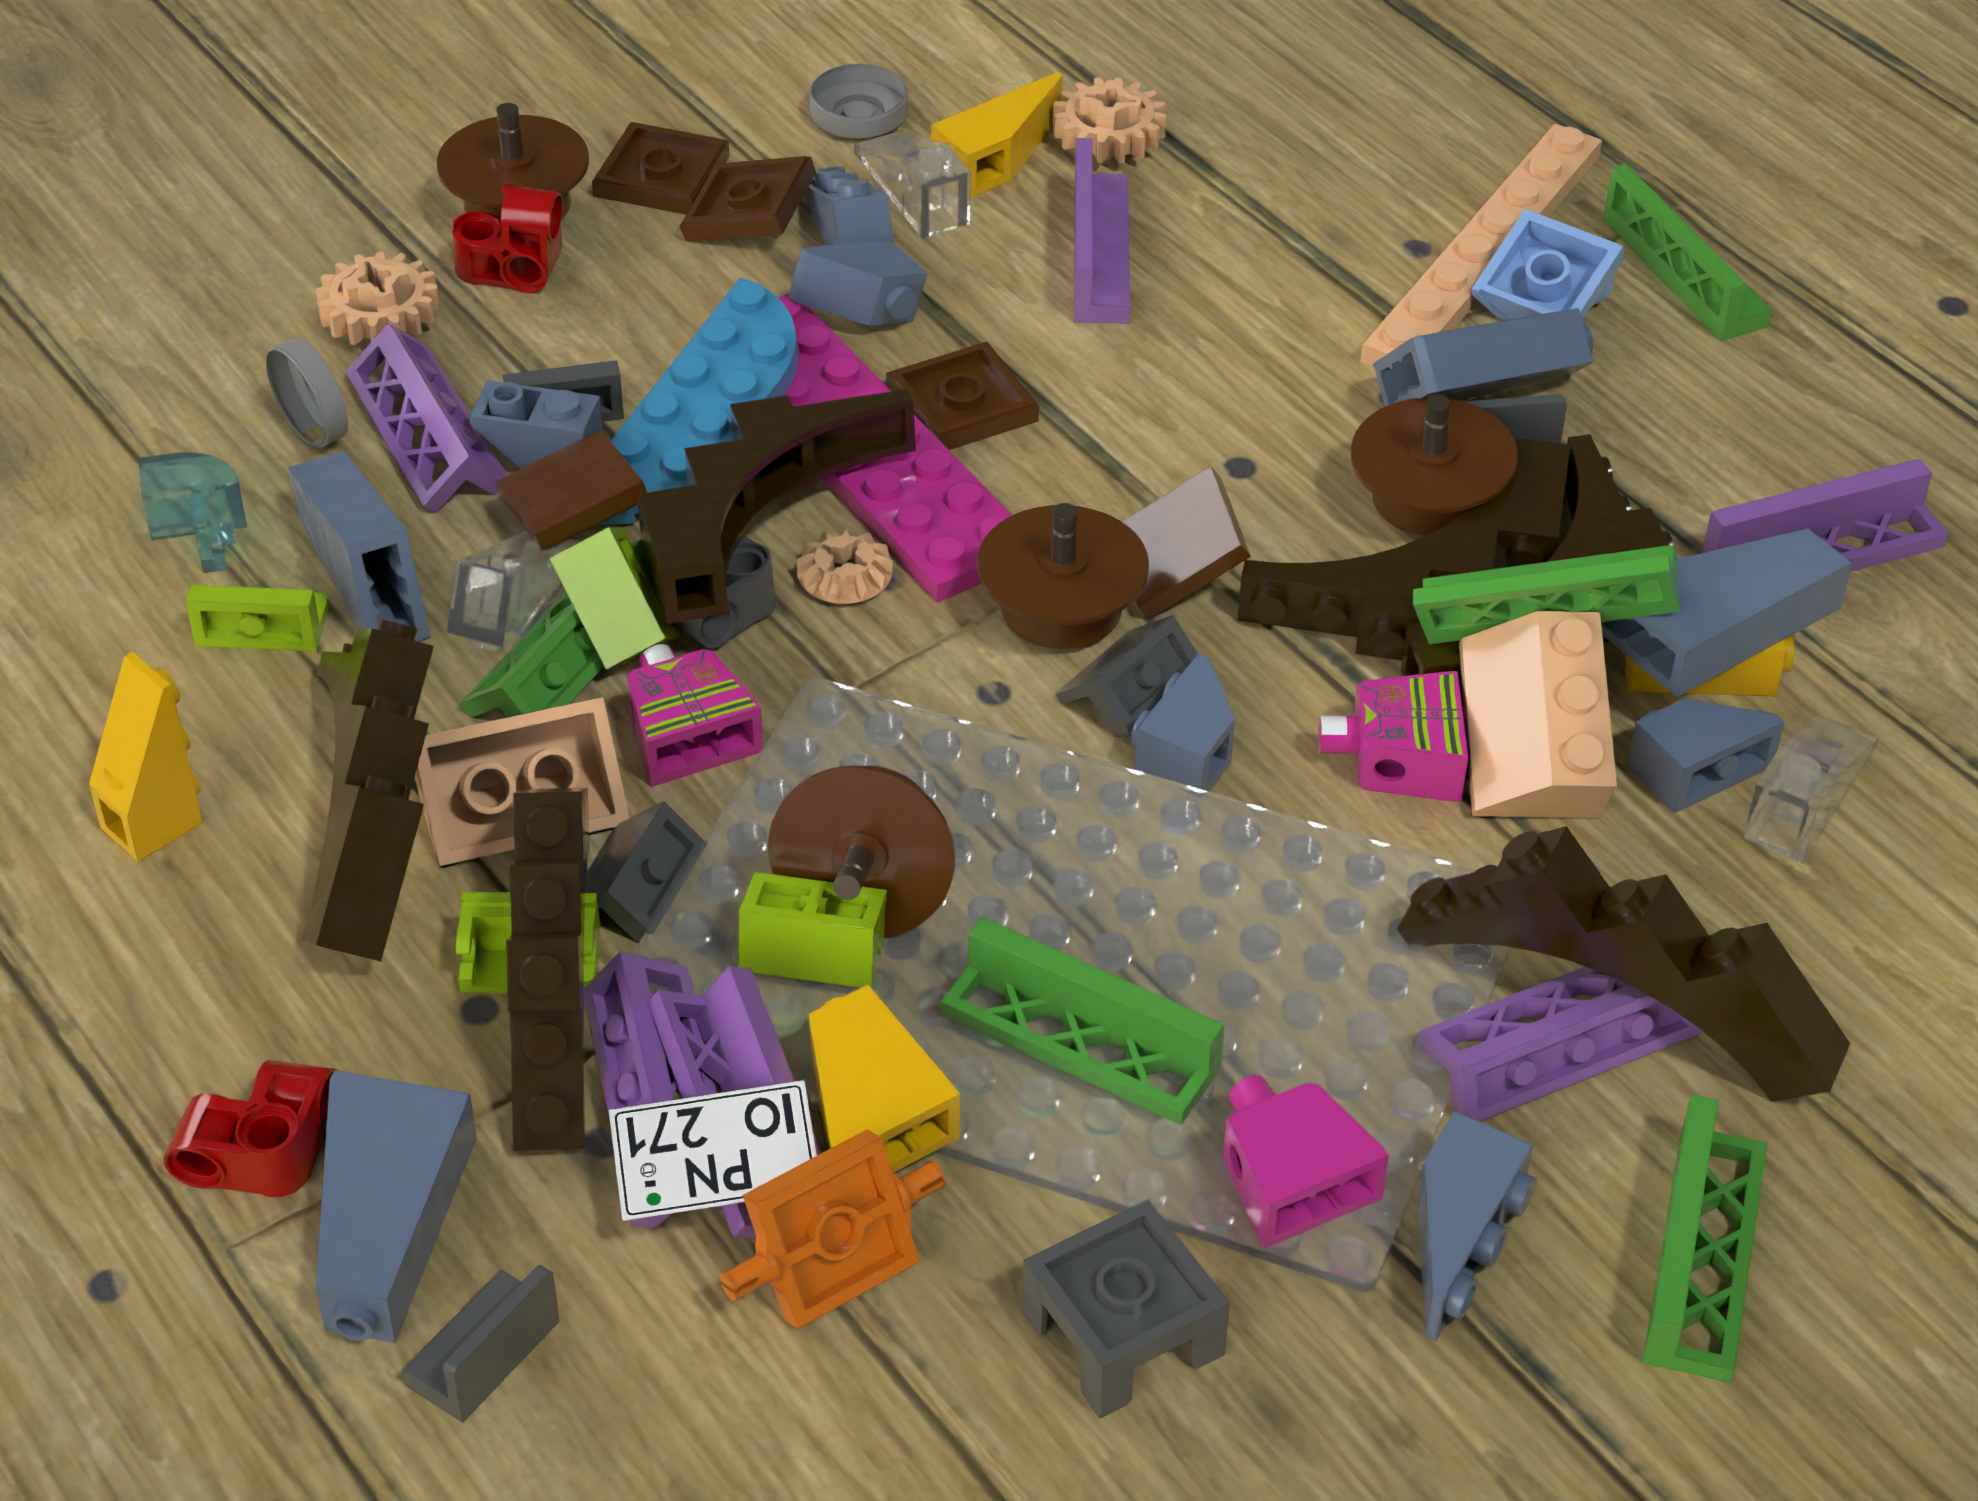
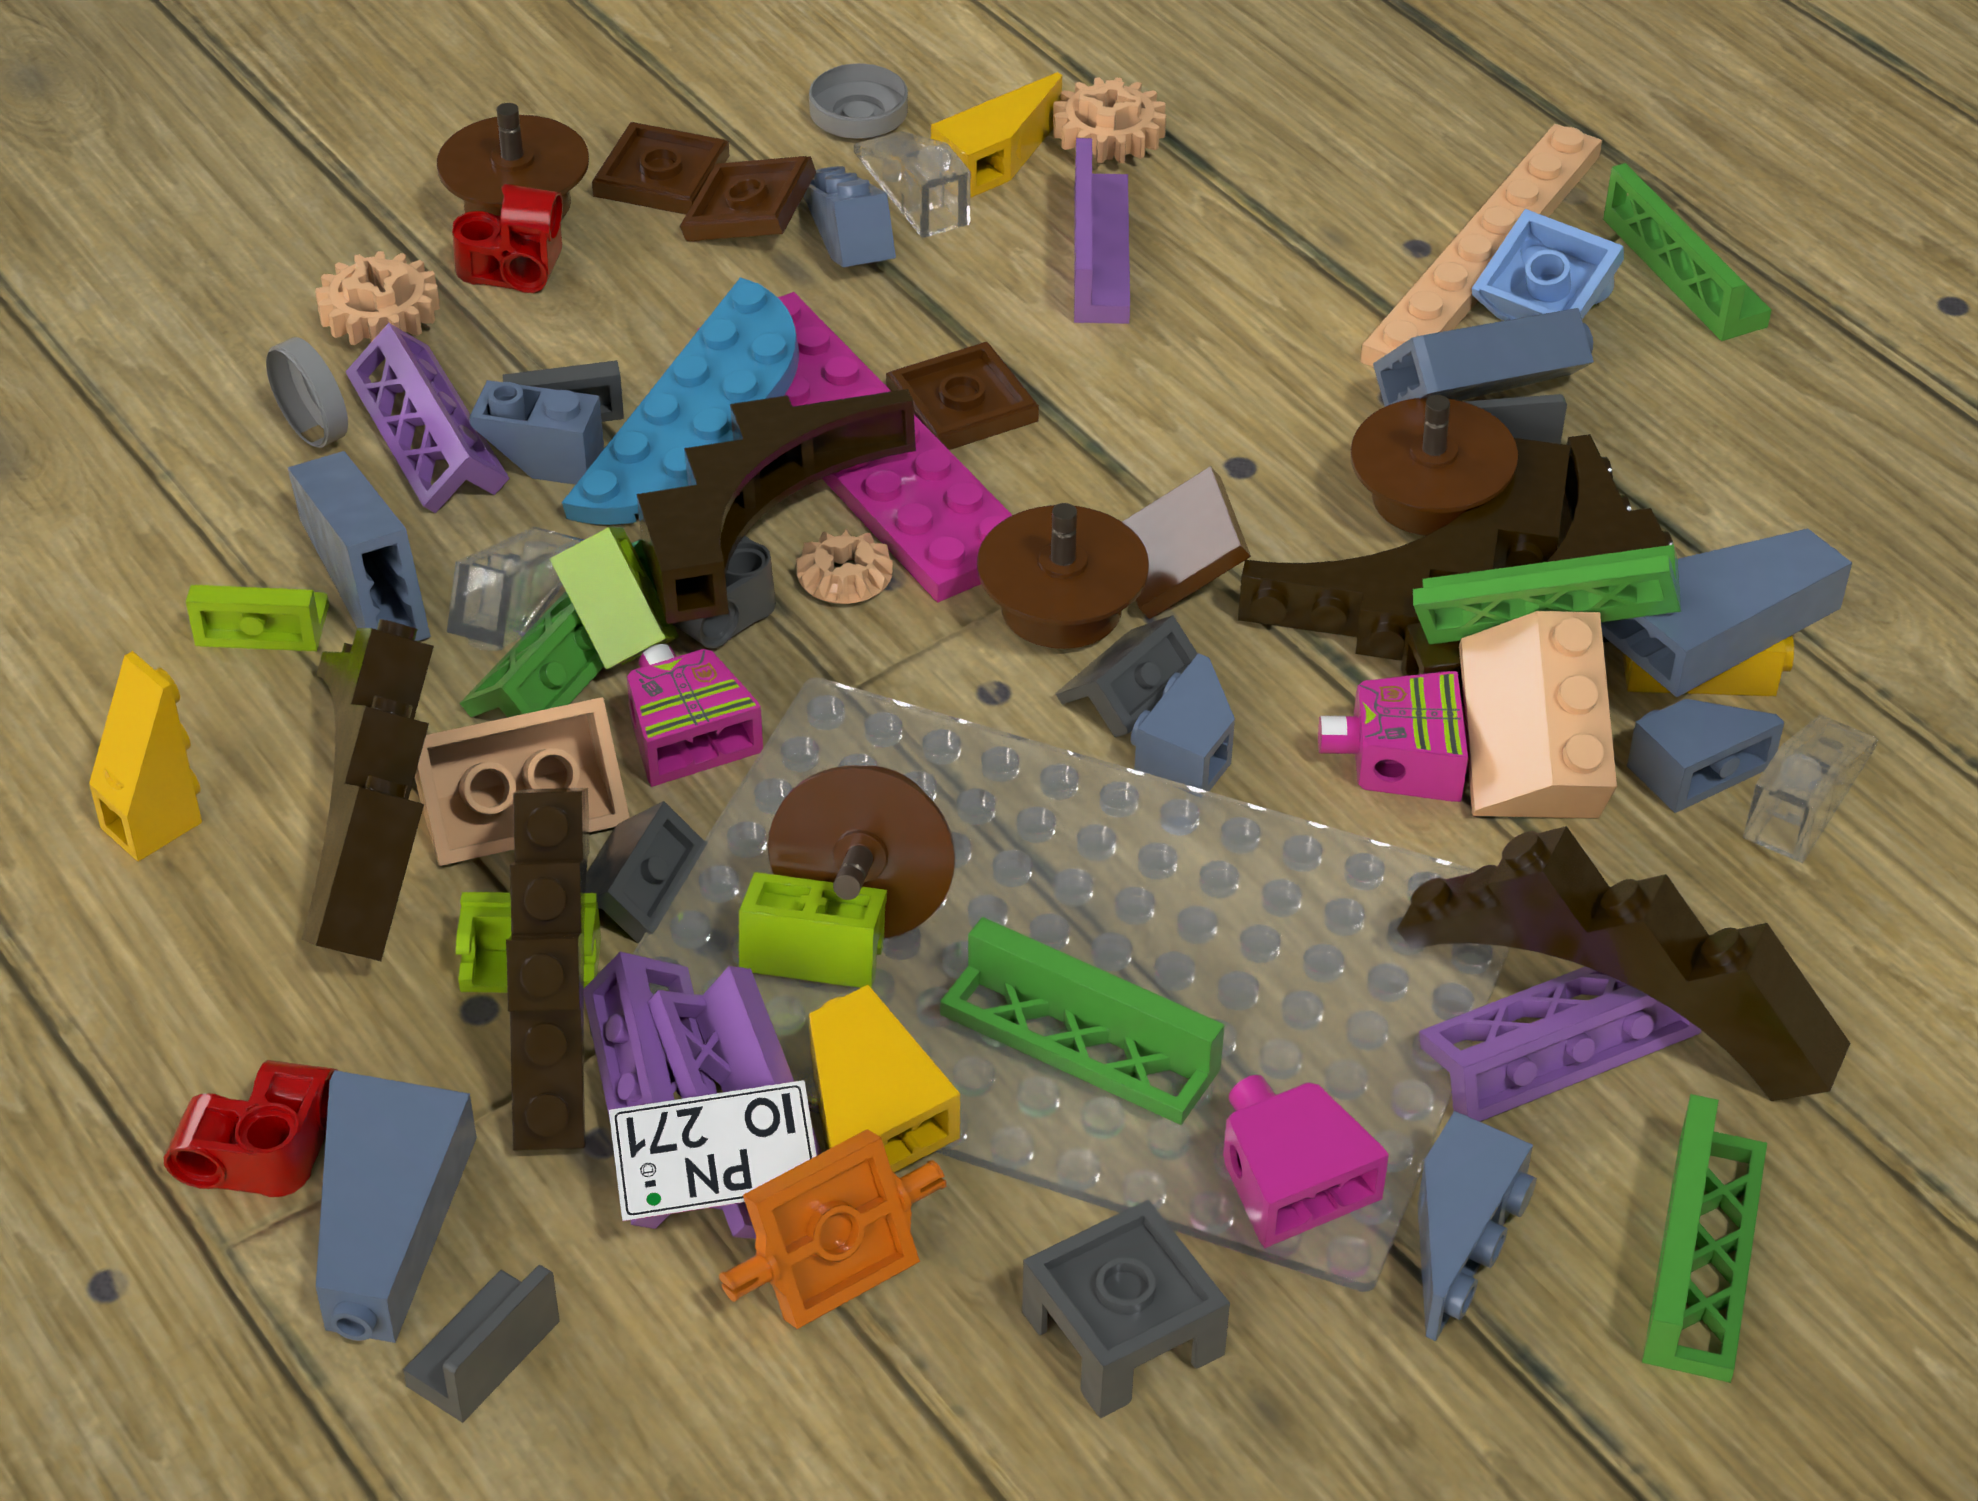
clear light blue brick [138,452,247,573] -> none
reddish brown tile [495,430,647,551] -> none
sand blue slope [788,240,928,326] -> none
medium lavender fence [1702,459,1949,572] -> none

